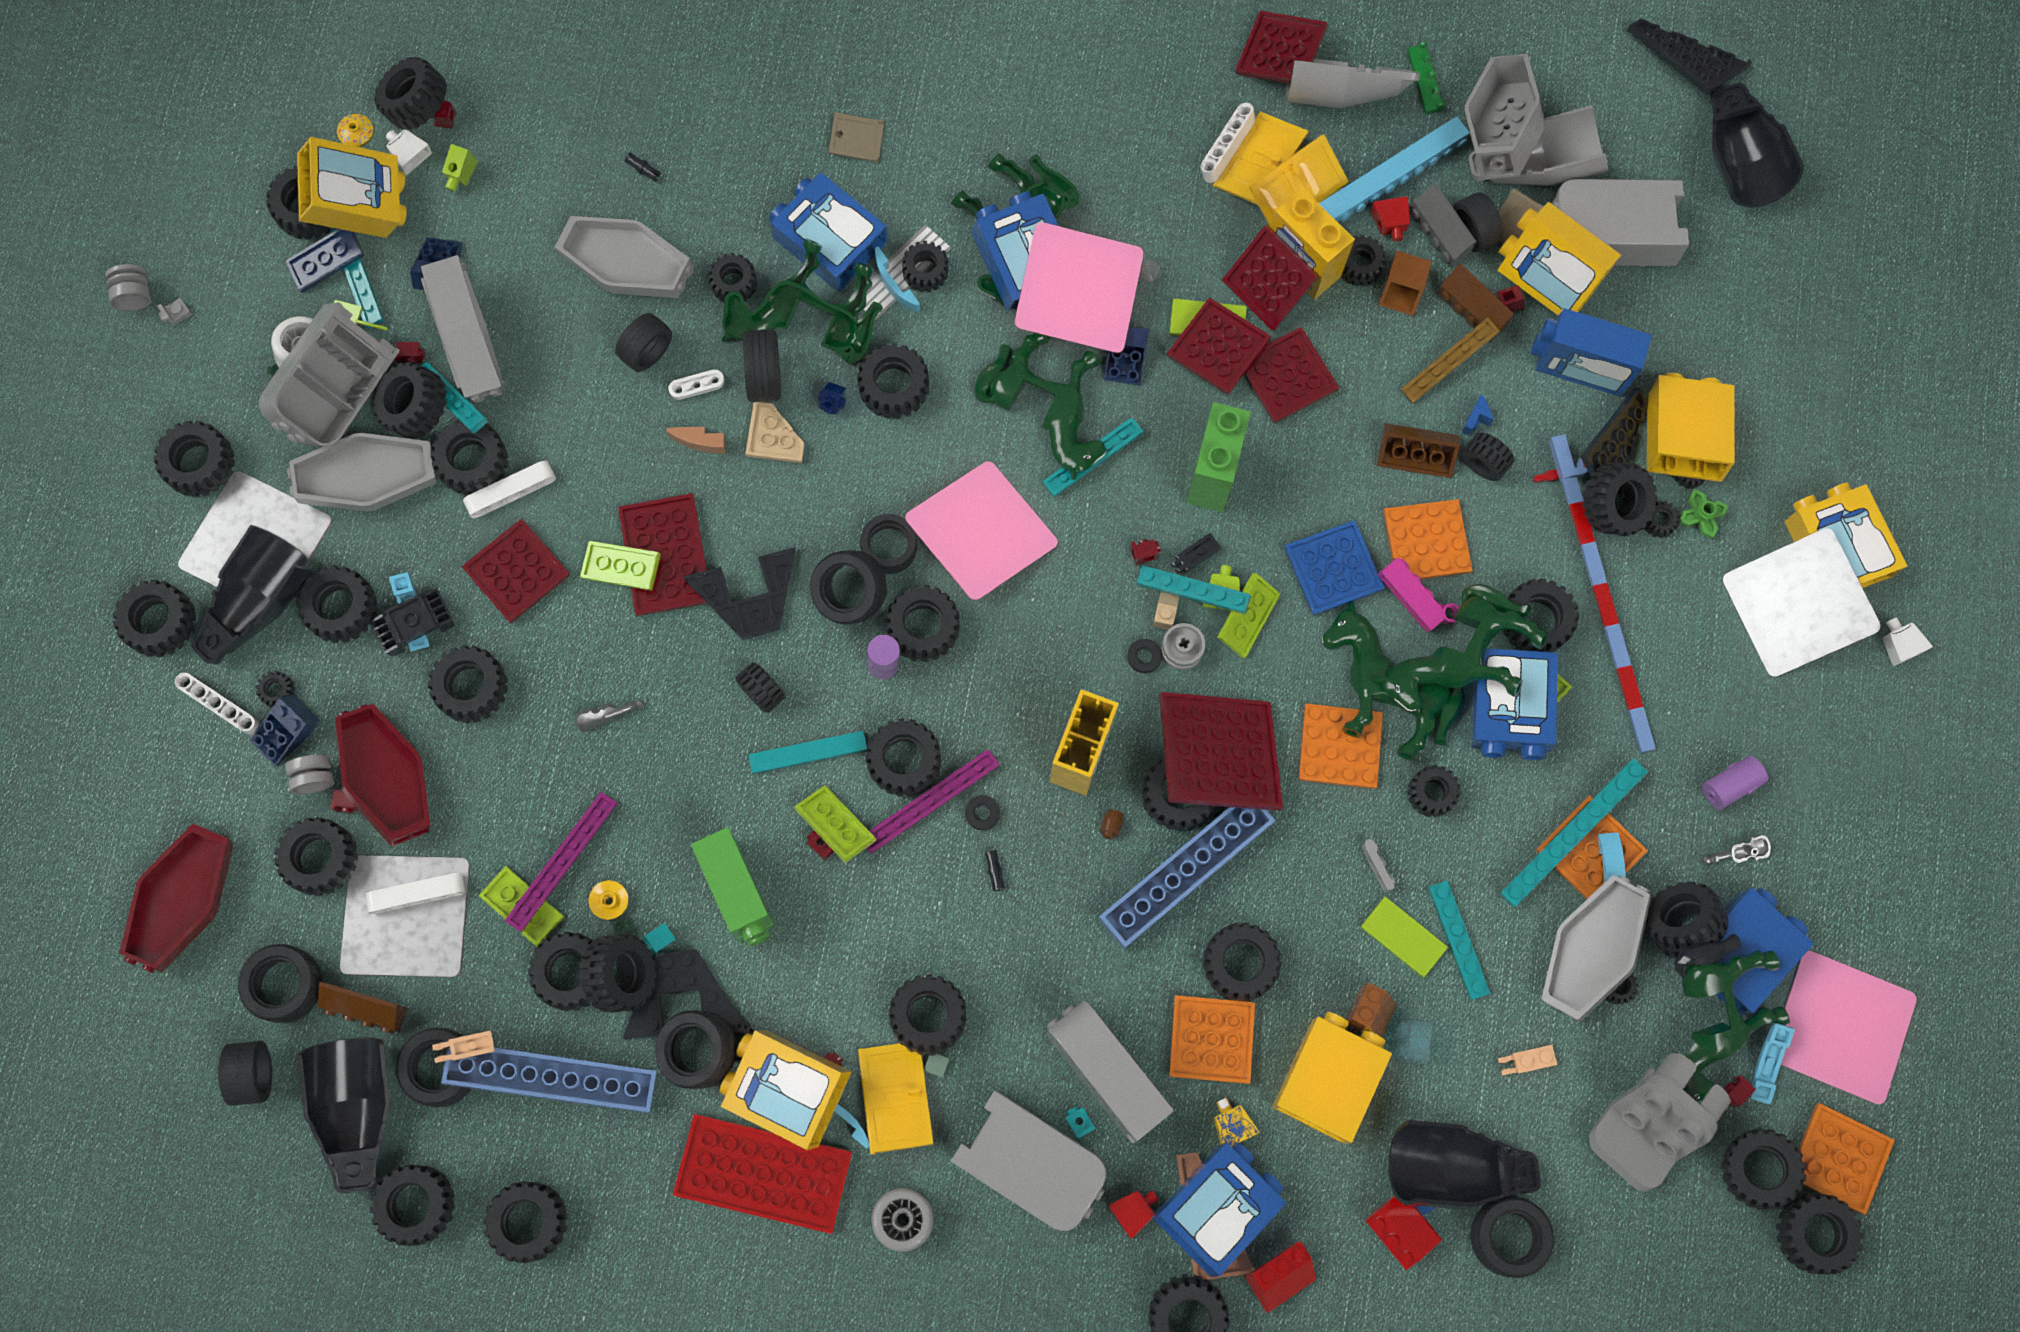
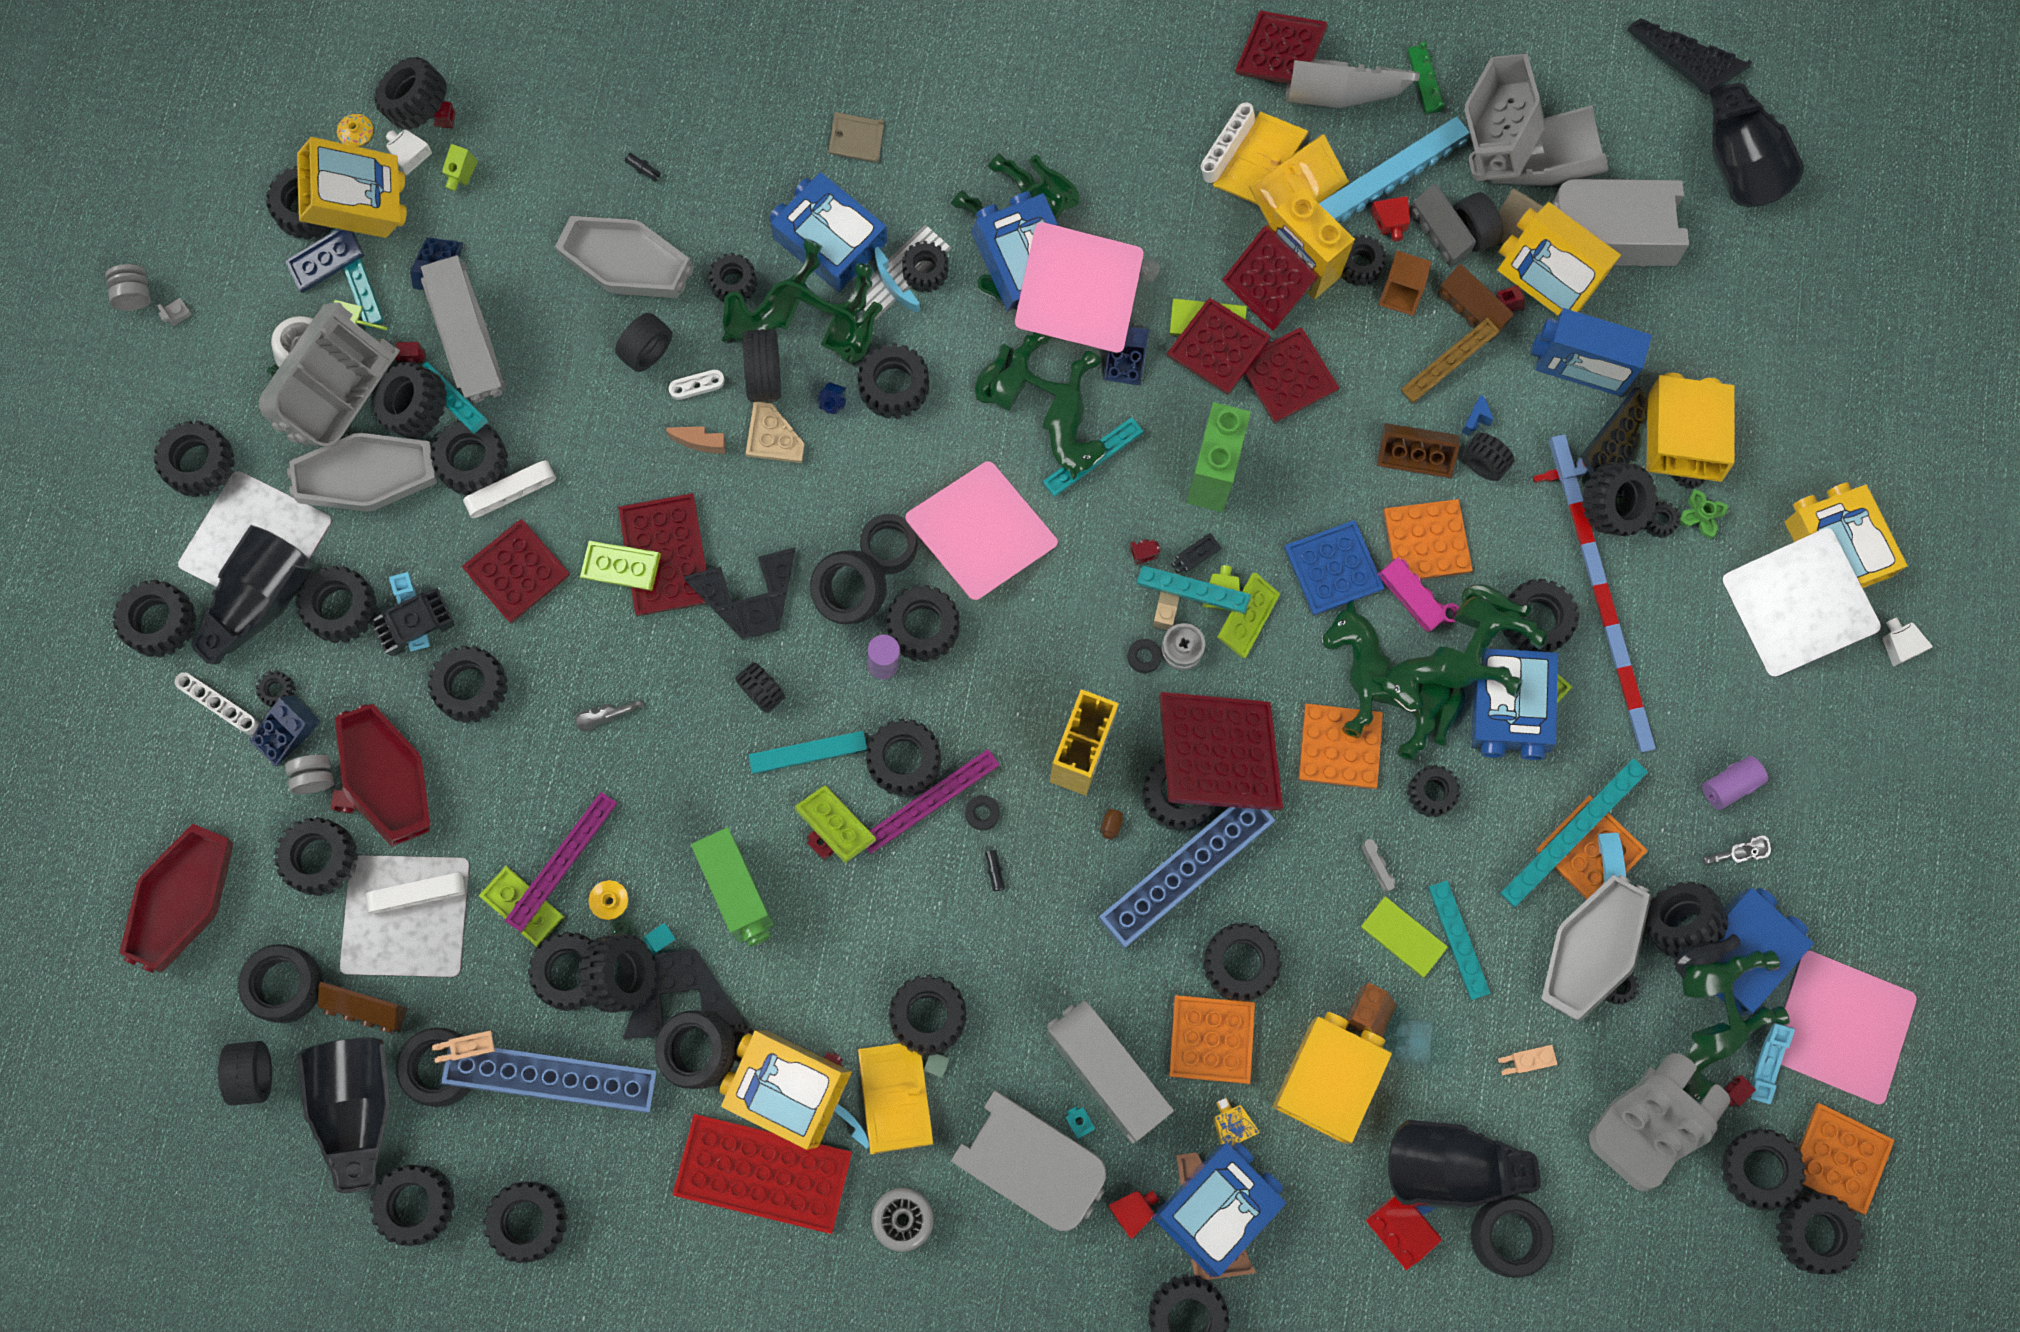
red slope [1244,1241,1316,1313] -> none

